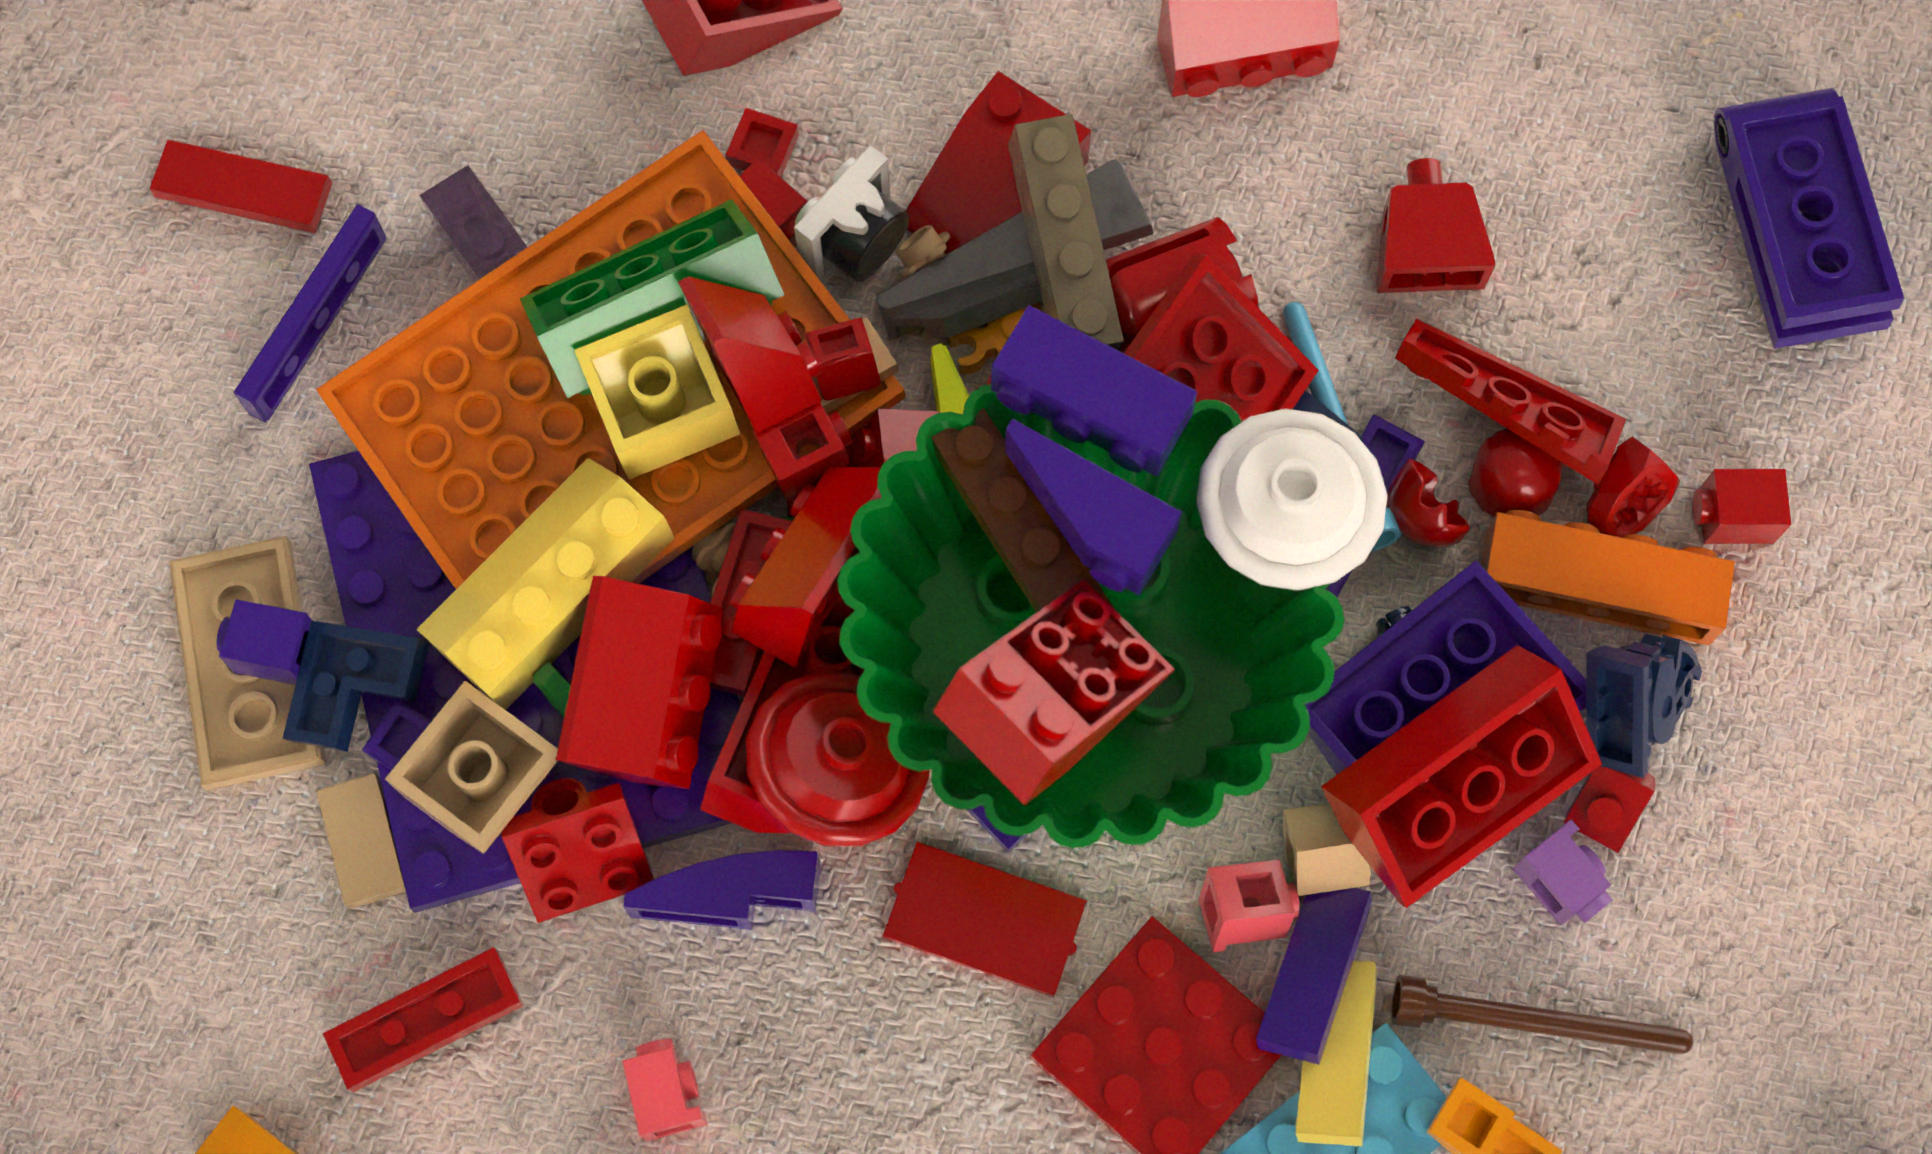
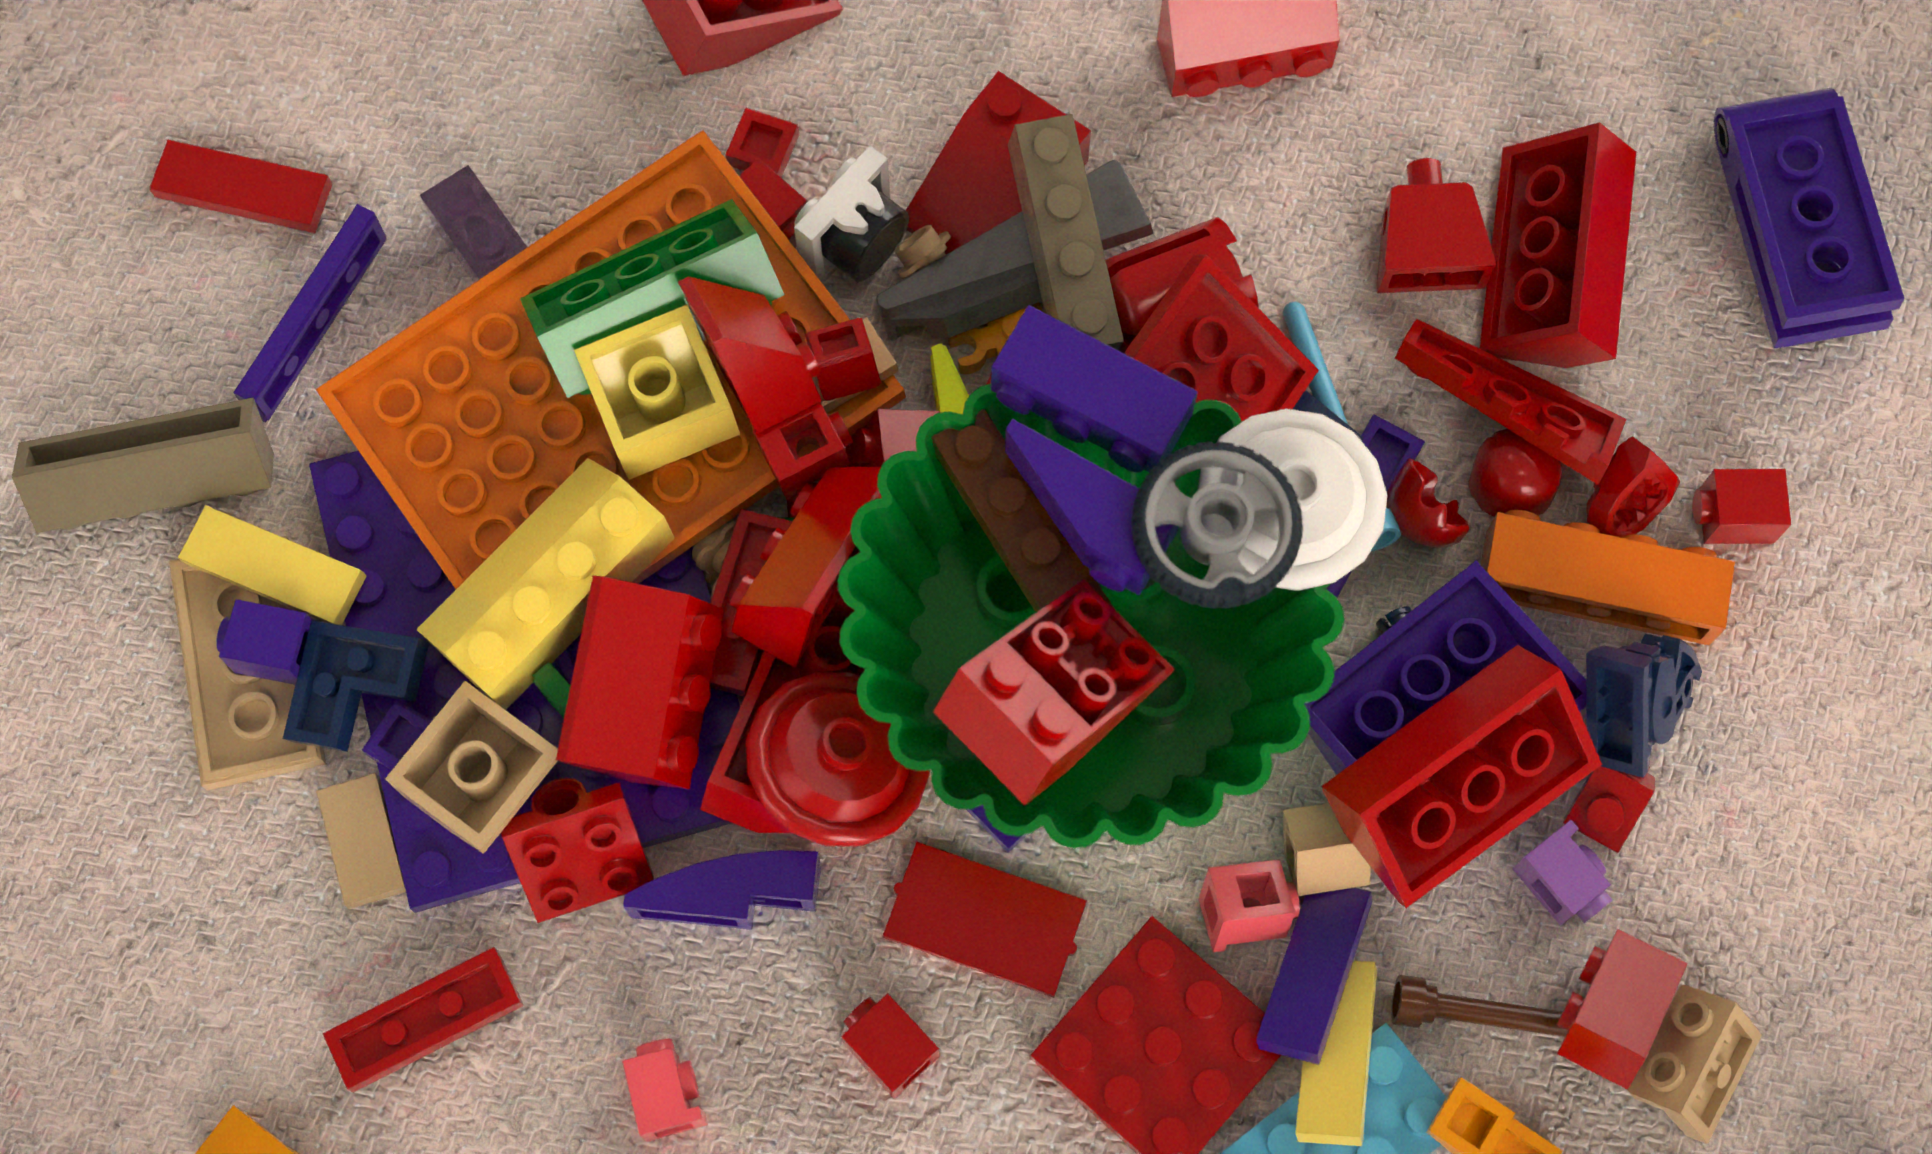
none -> dark tan brick [12,398,274,533]
none -> light yellow tile [178,505,367,625]
none -> red brick [841,993,940,1100]
none -> light grey wheel [1131,442,1303,608]
none -> red slope [1479,122,1637,368]
none -> brick [1556,929,1688,1090]
none -> tan bracket [1628,985,1762,1144]

